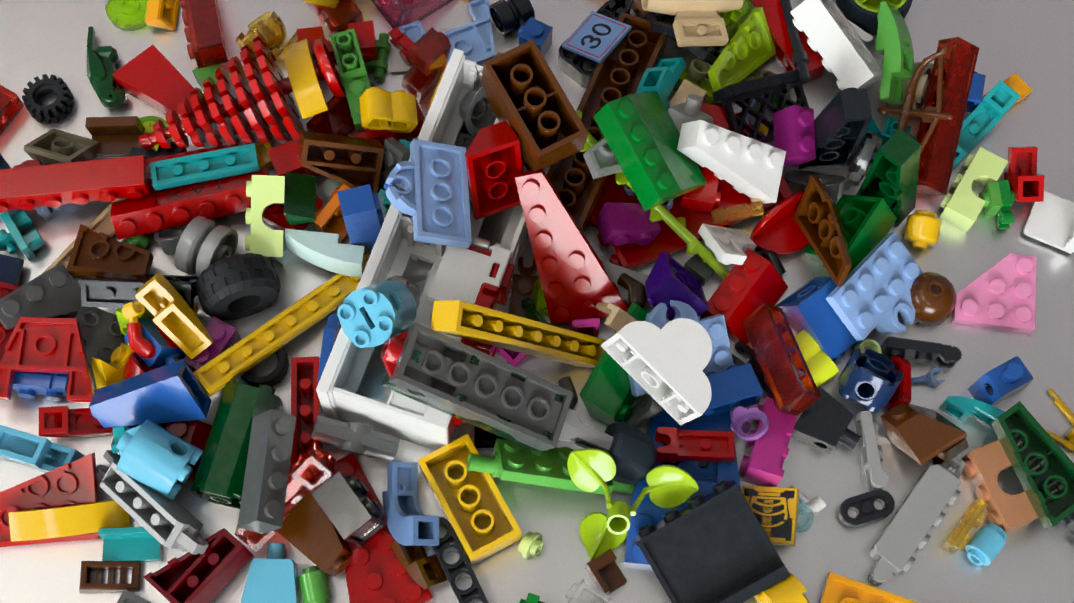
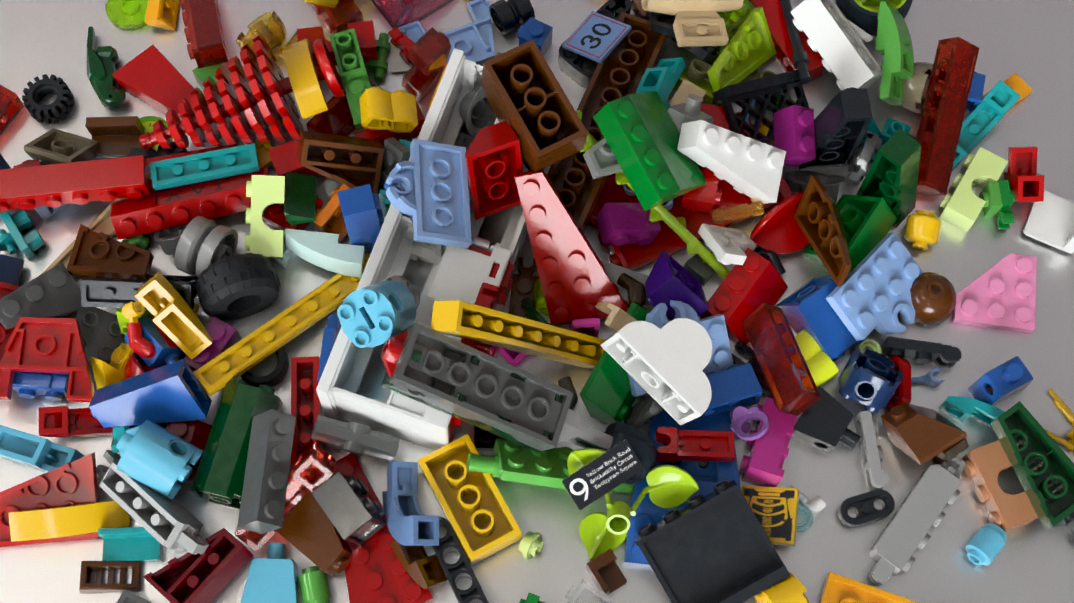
reddish brown piece [877,45,953,155] -> none
clear yellow plate [941,497,988,554] -> none
none -> black sticker [562,439,644,510]

